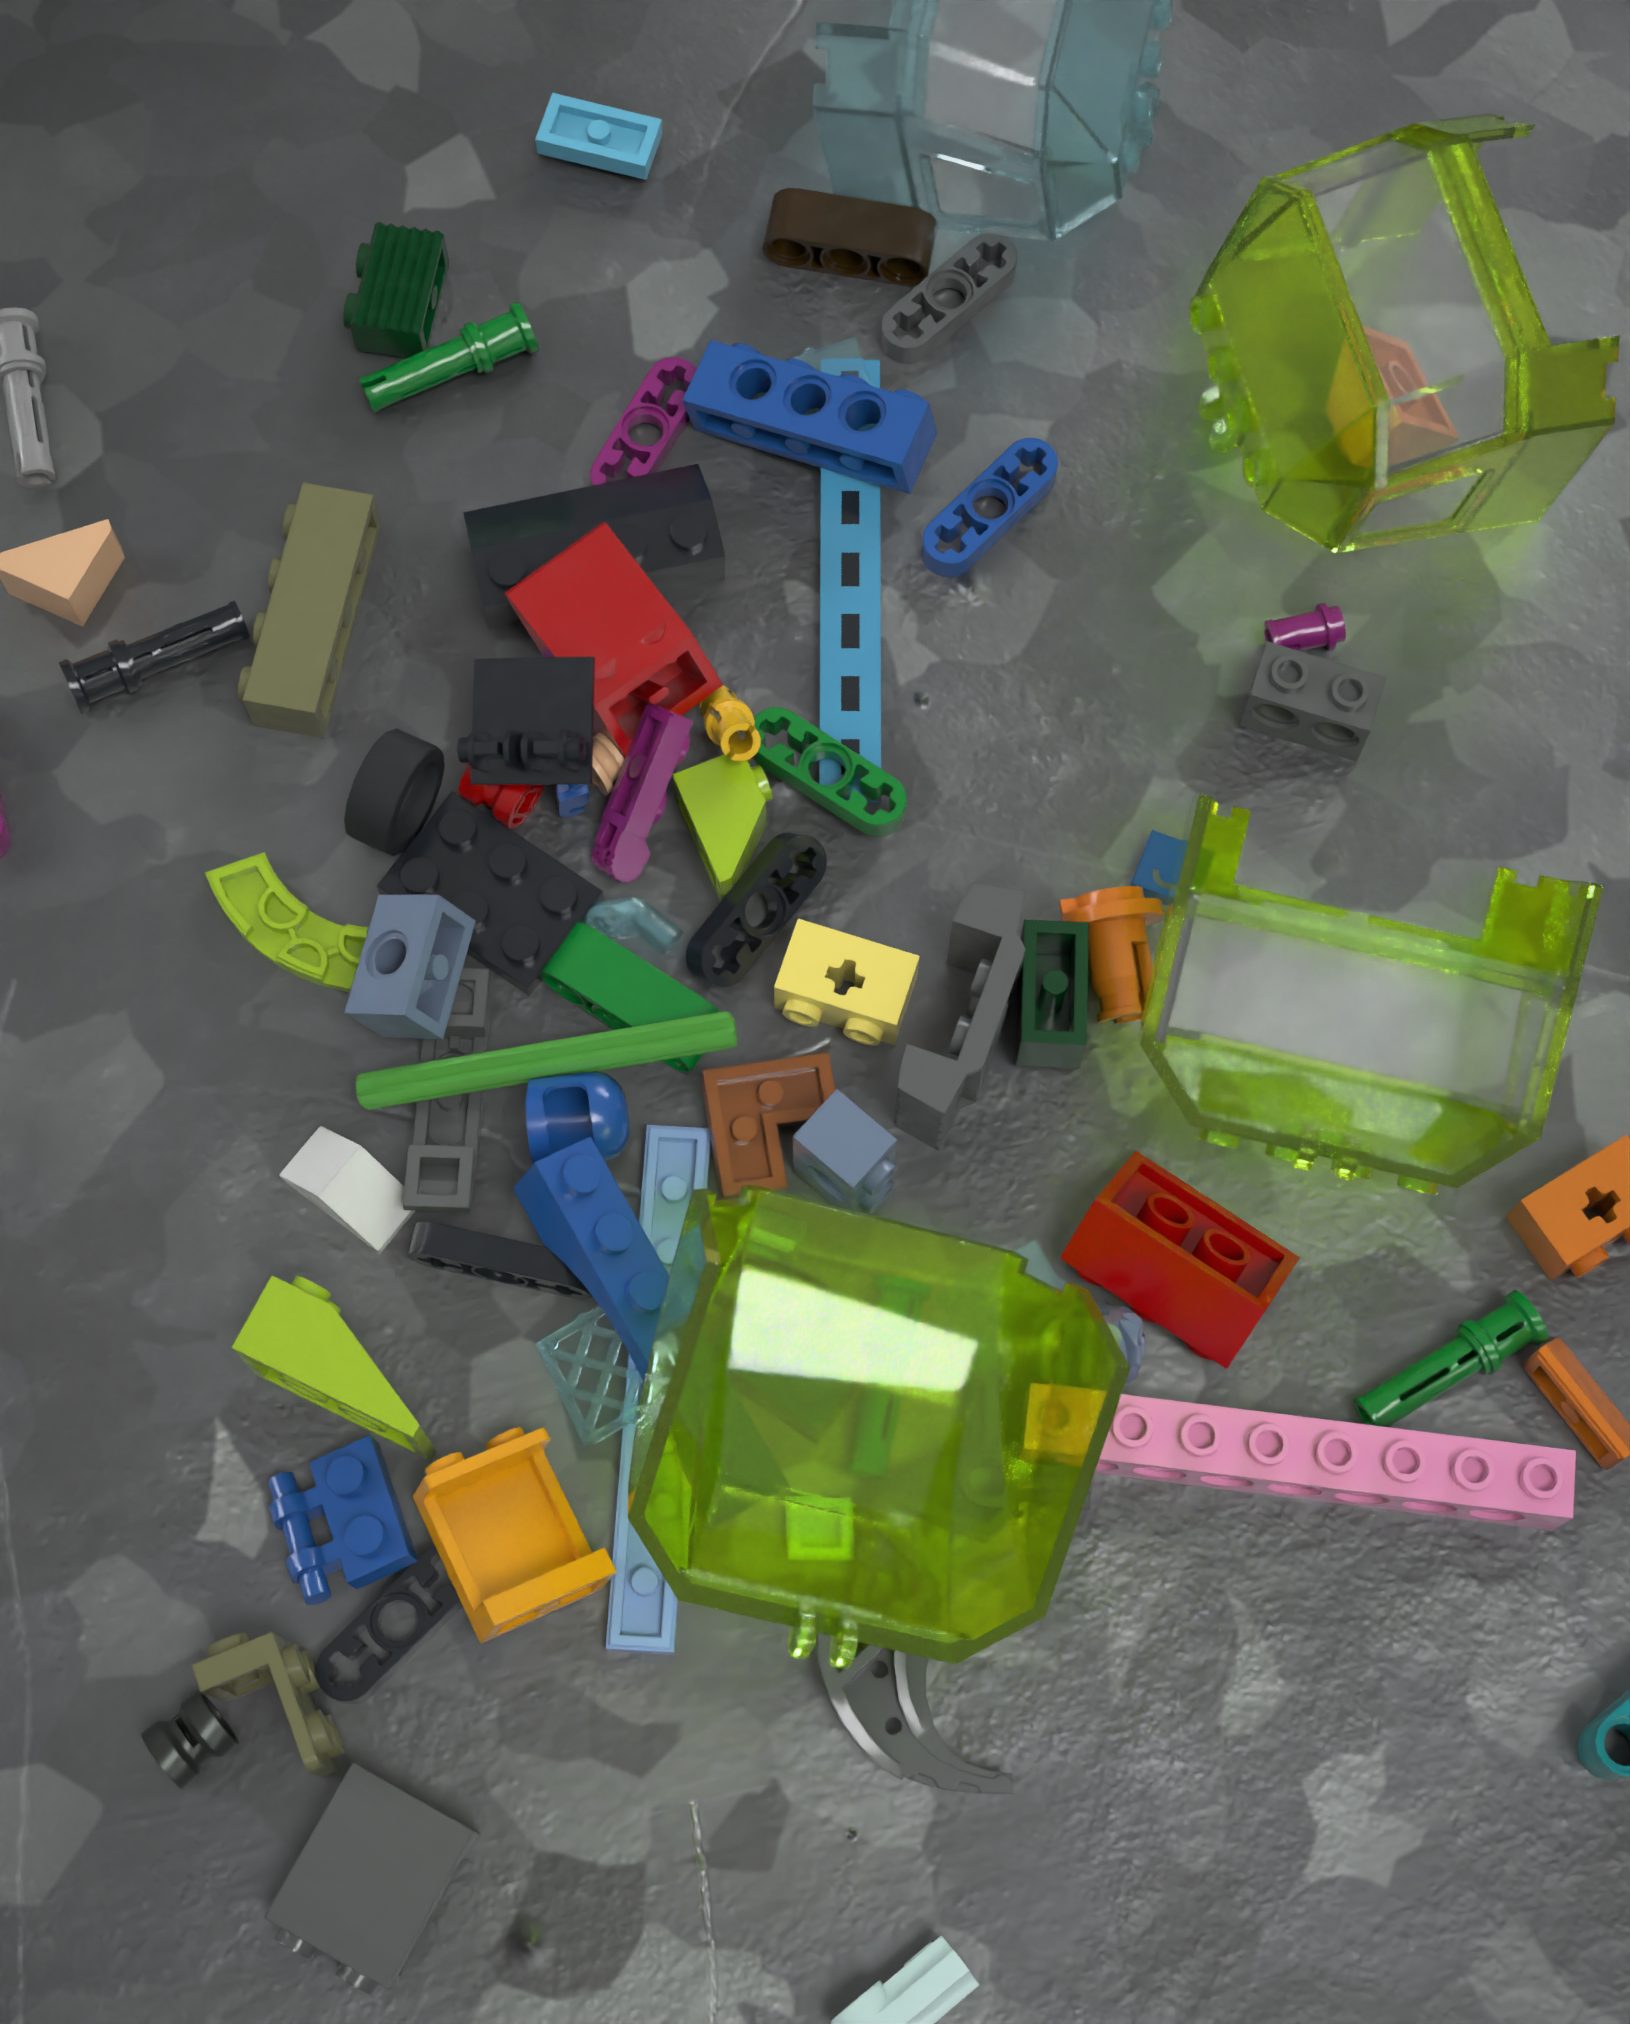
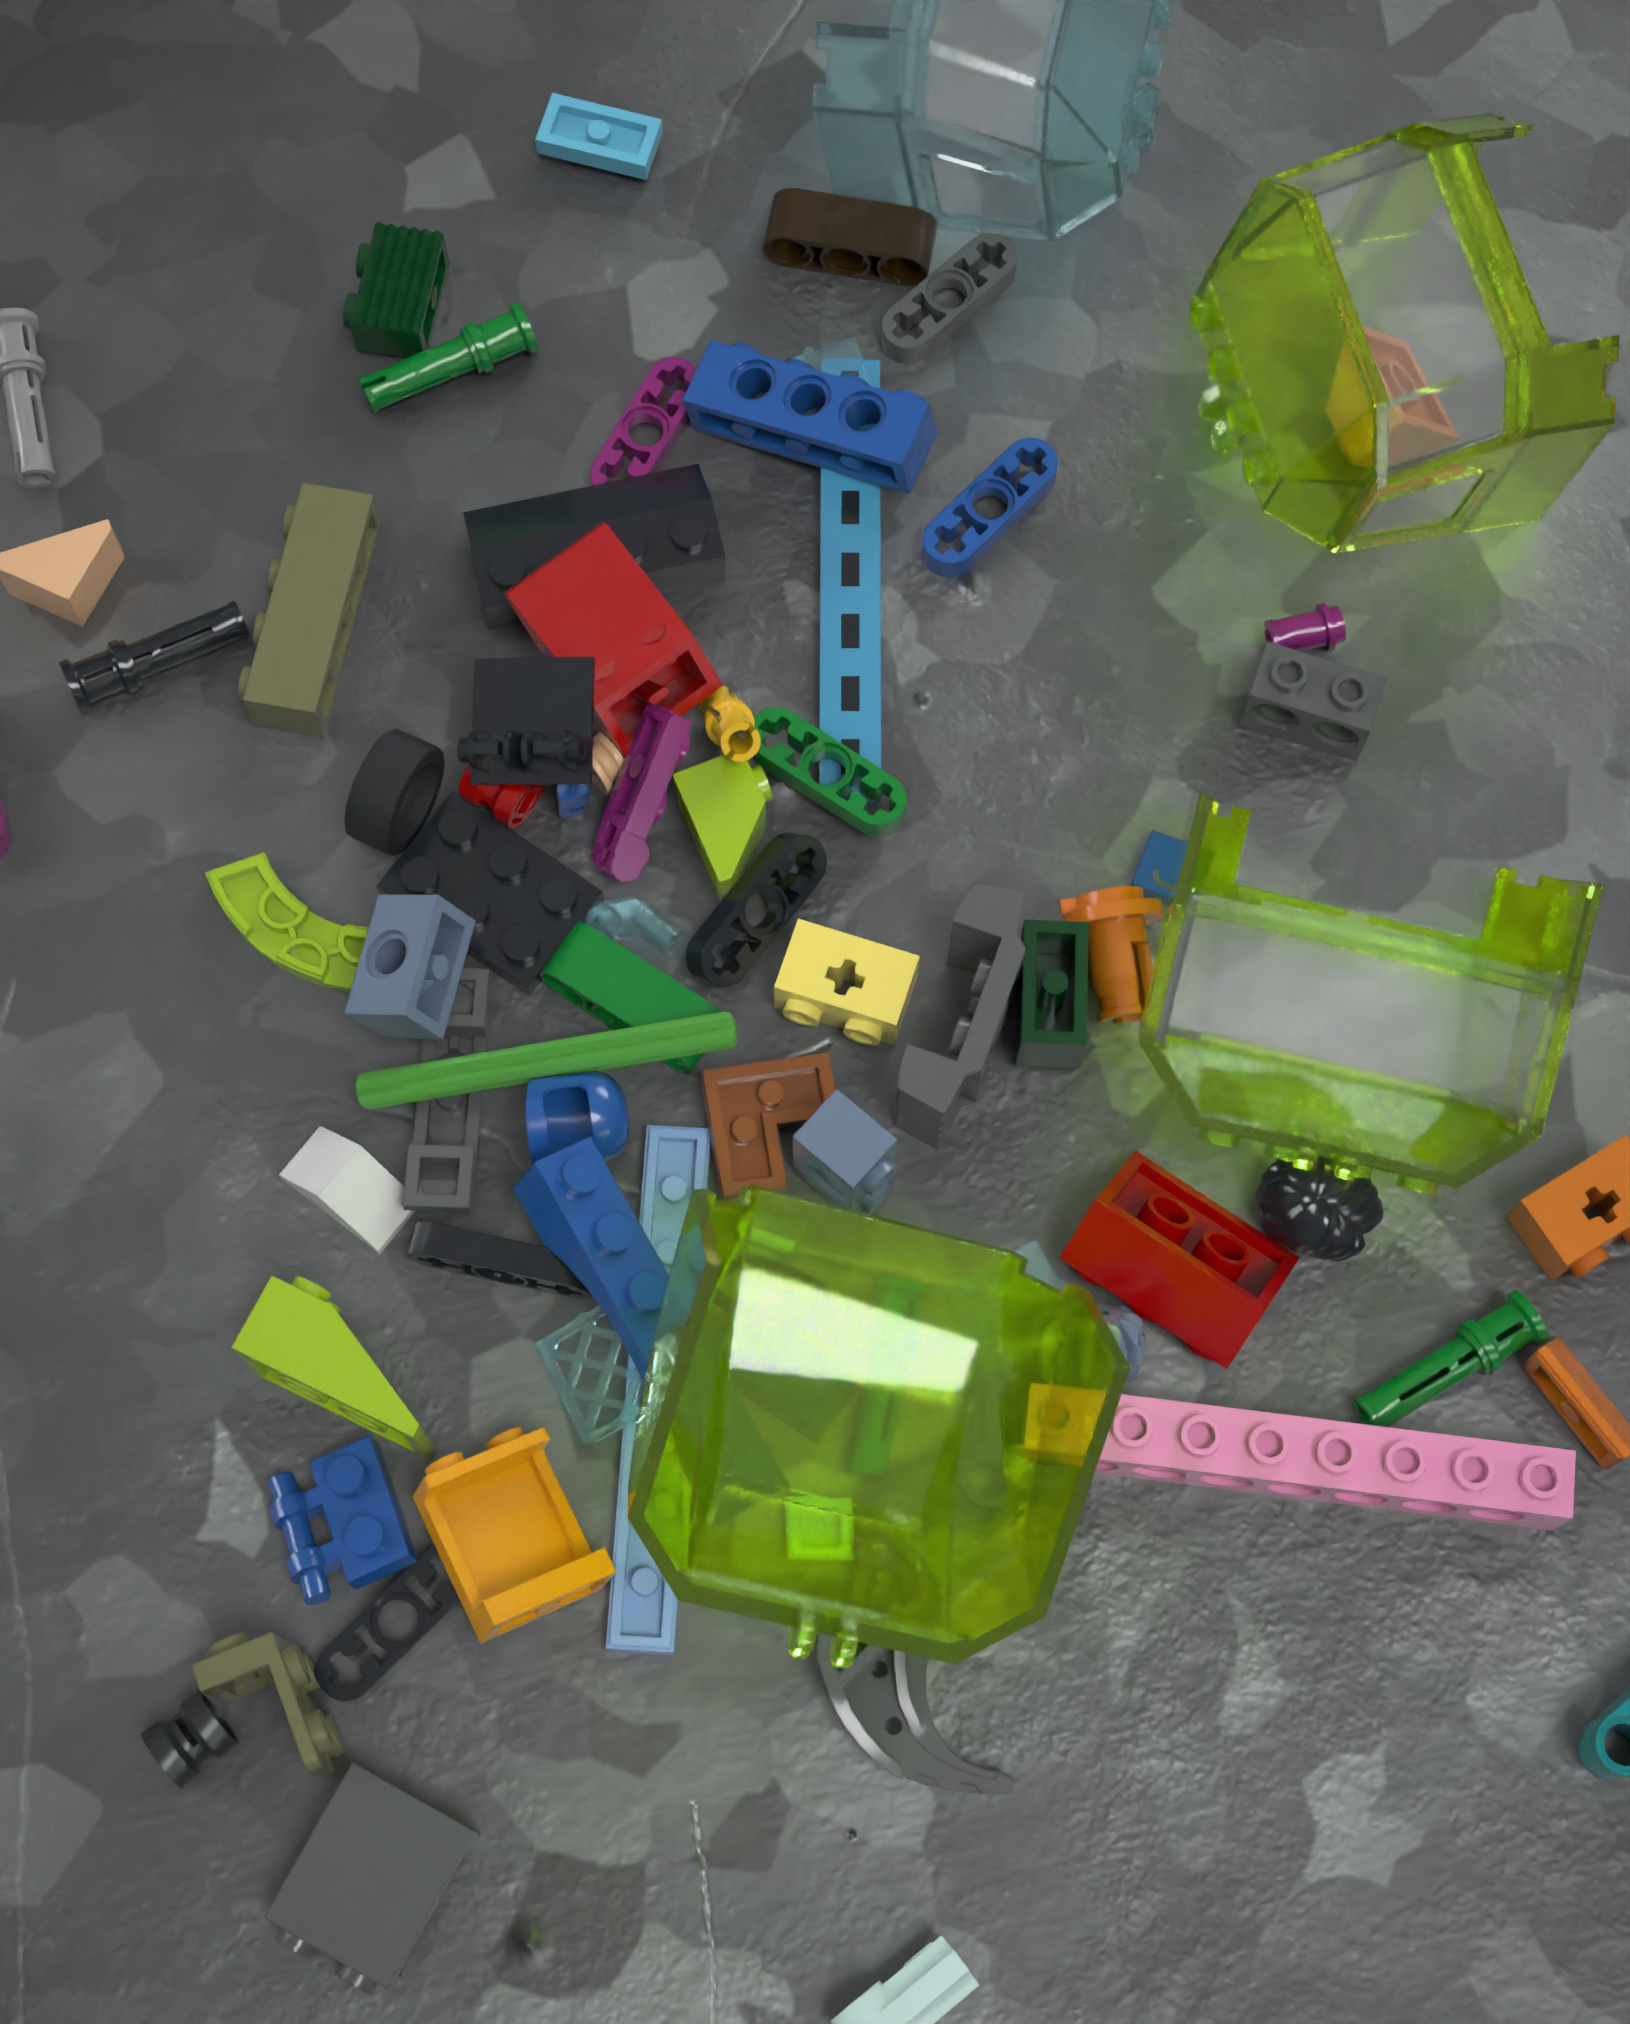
none -> black hair [1256,1144,1384,1262]

